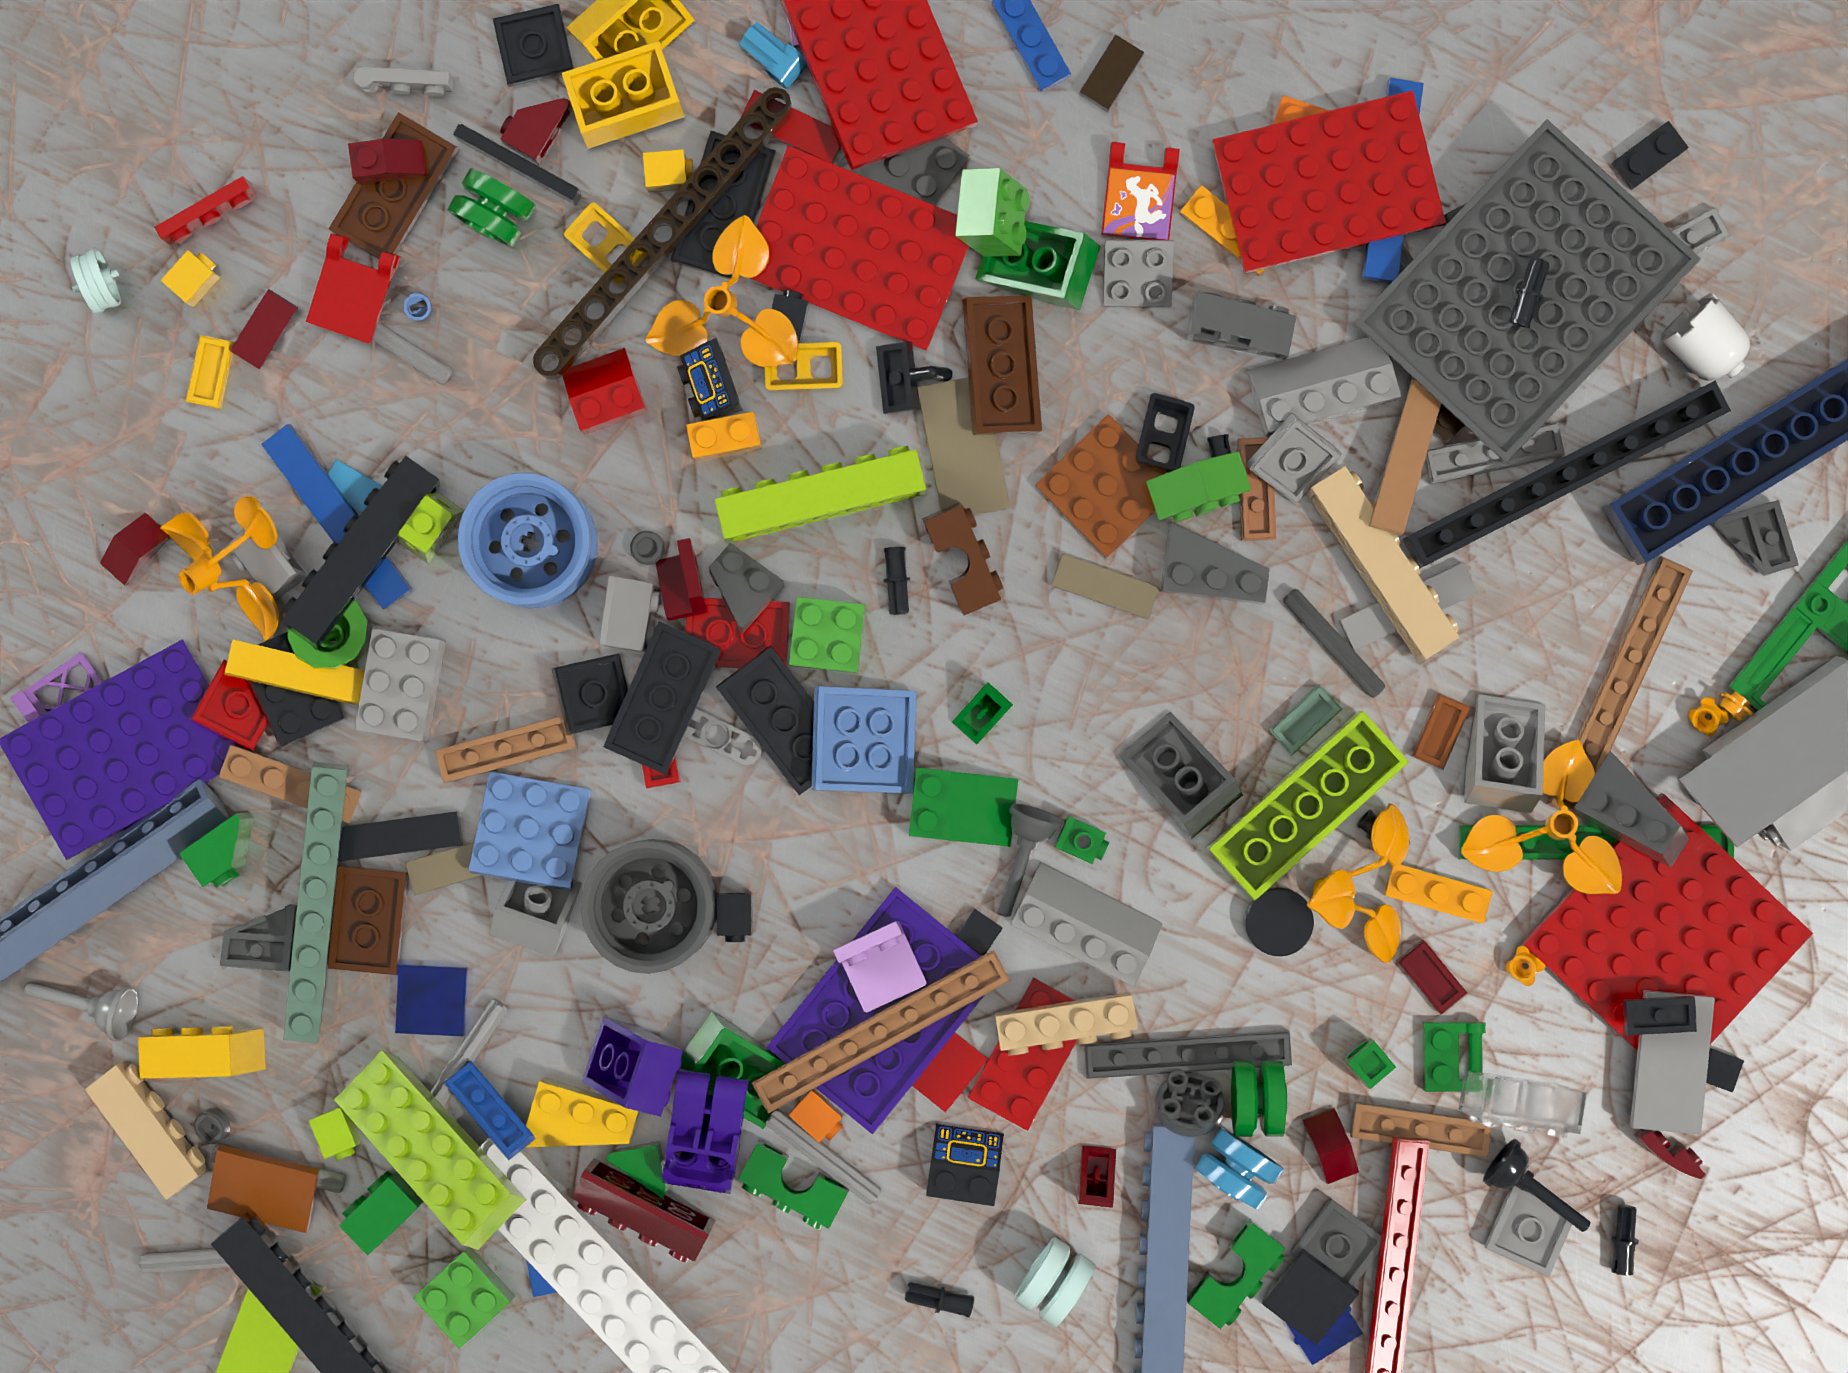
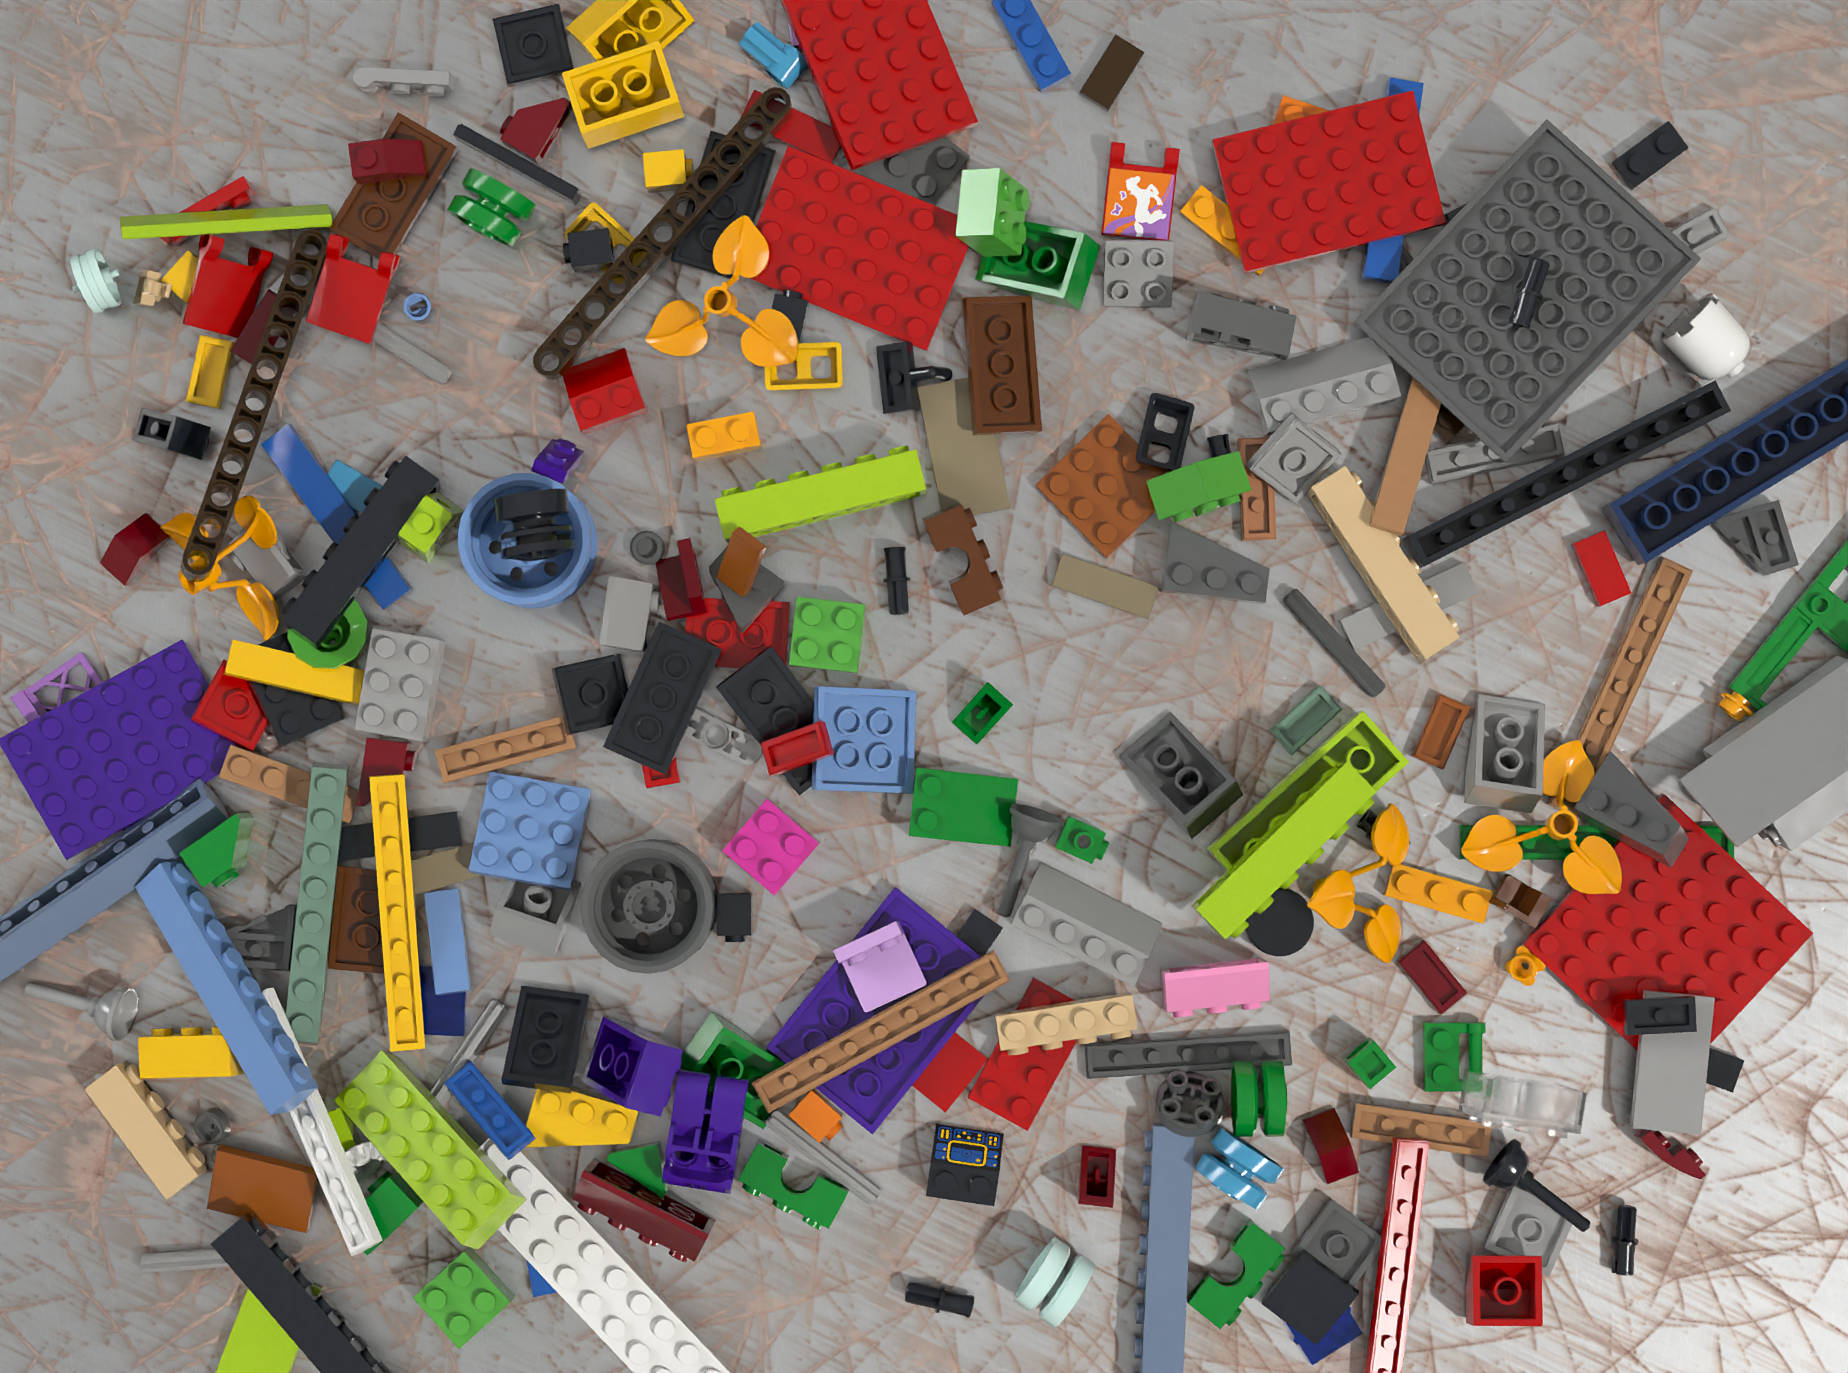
slope [677,338,743,421] -> none
light orange plate [1688,697,1730,736] -> none
none -> lime tile [119,204,332,239]
none -> black slope [132,408,211,460]
none -> tan plate [133,270,172,307]
none -> medium blue brick [135,860,319,1116]
none -> dark brown beam [180,229,327,582]
none -> red flag [182,234,273,338]
none -> white tile [262,987,383,1256]
none -> white gear [345,1142,387,1183]
none -> dark red slope [357,738,416,807]
none -> yellow plate [369,774,425,1052]
none -> medium blue tile [424,888,471,996]
none -> black wheel [493,489,575,562]
none -> black plate [501,986,590,1094]
none -> dark purple plate [531,439,584,484]
none -> black brick [563,228,615,272]
none -> dark orange tile [716,527,766,598]
none -> dark pink brick [722,798,820,896]
none -> red tile [761,721,834,776]
none -> bright pink slope [1160,958,1270,1018]
none -> lime brick [1191,761,1377,940]
none -> red slope [1466,1255,1543,1326]
none -> reddish brown panel [1489,874,1552,928]
none -> red tile [1571,530,1632,607]

